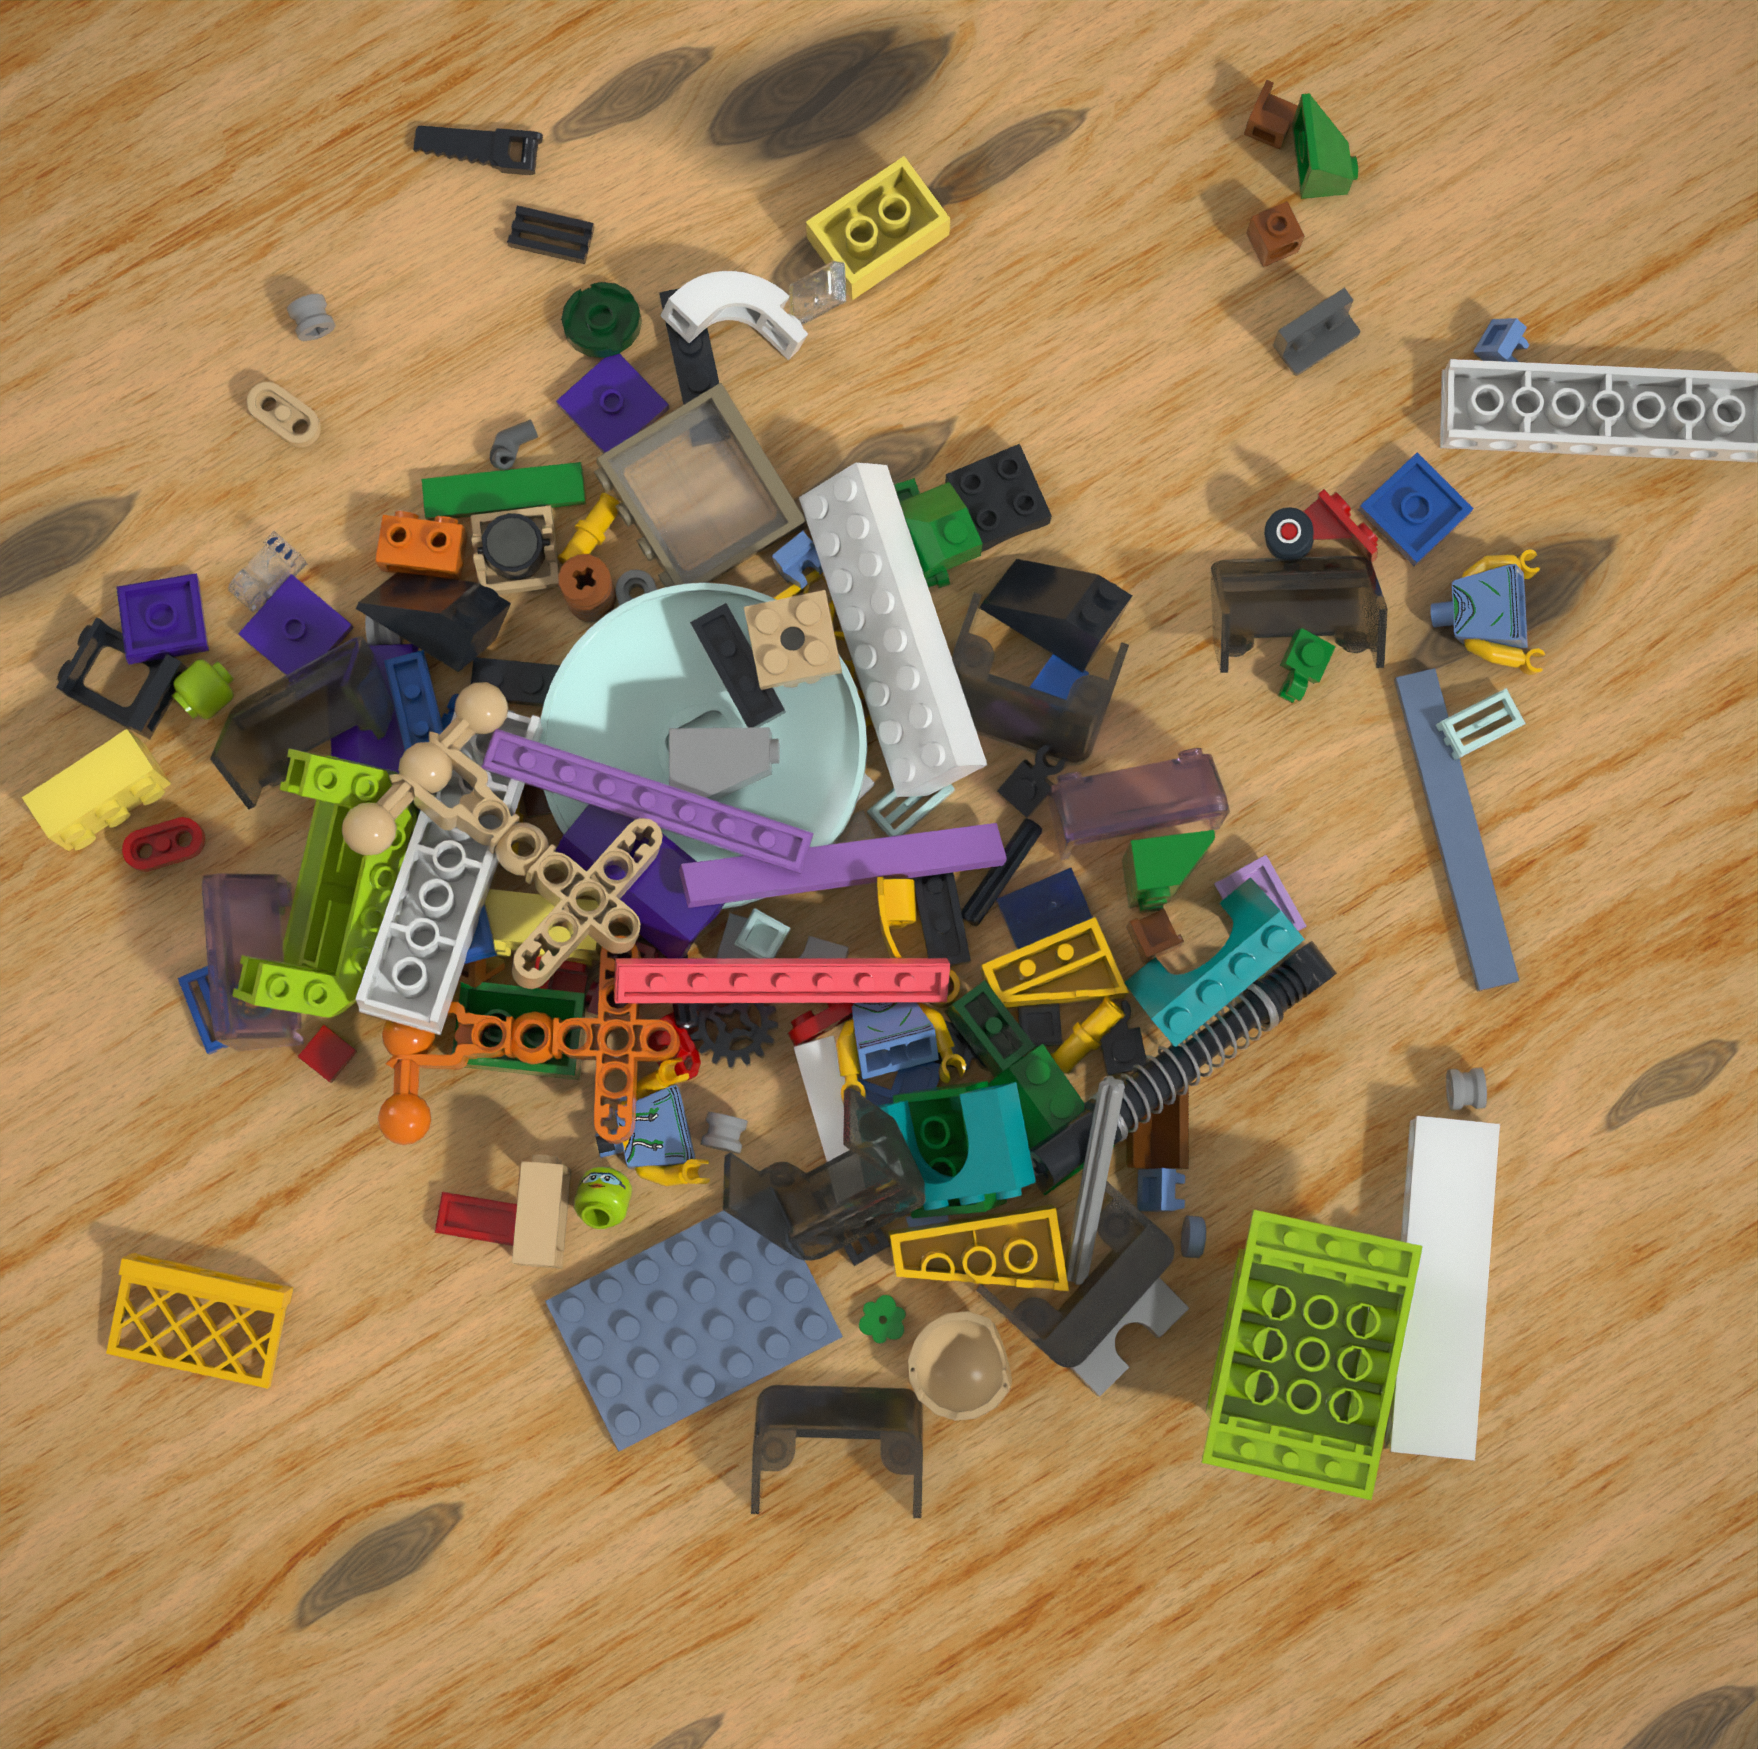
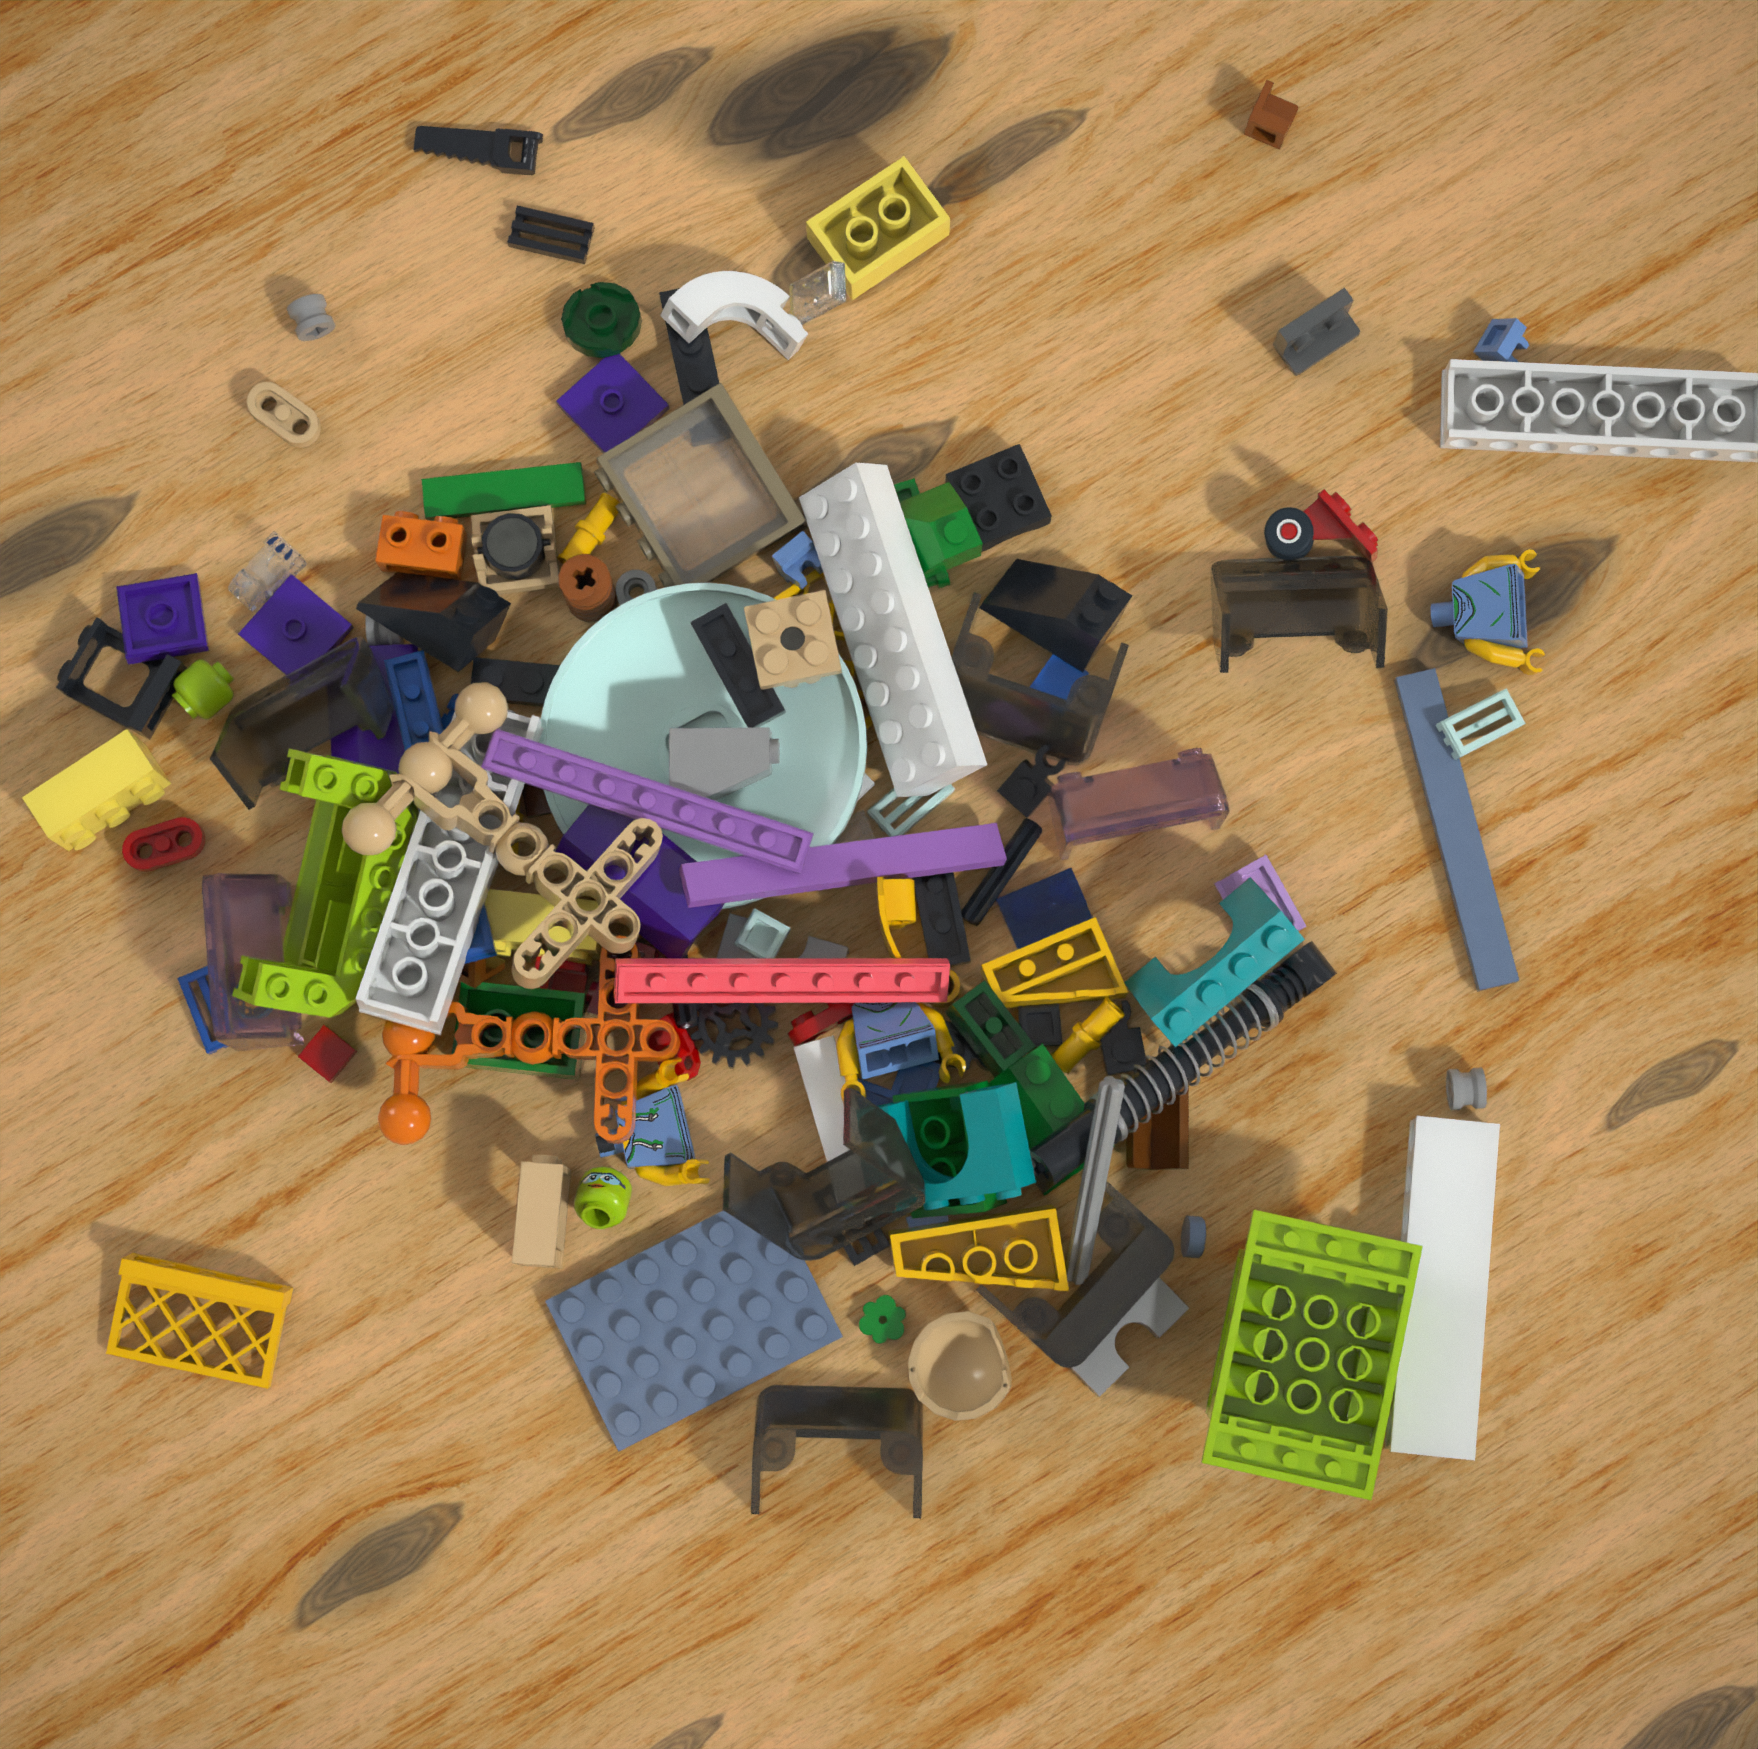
red tile [434,1192,517,1246] -> none
dark grey arm [490,419,538,470] -> none
light grey wheel [701,1112,748,1154] -> none
green slope [1122,830,1215,913] -> none
dark orange panel [1126,909,1184,964] -> none
medium blue tile [1137,1168,1185,1212] -> none
dark orange brick [1246,201,1305,268] -> none
green plate [1278,628,1336,703] -> none
green slope [1292,93,1358,199] -> none
blue plate [1358,452,1474,566] -> none

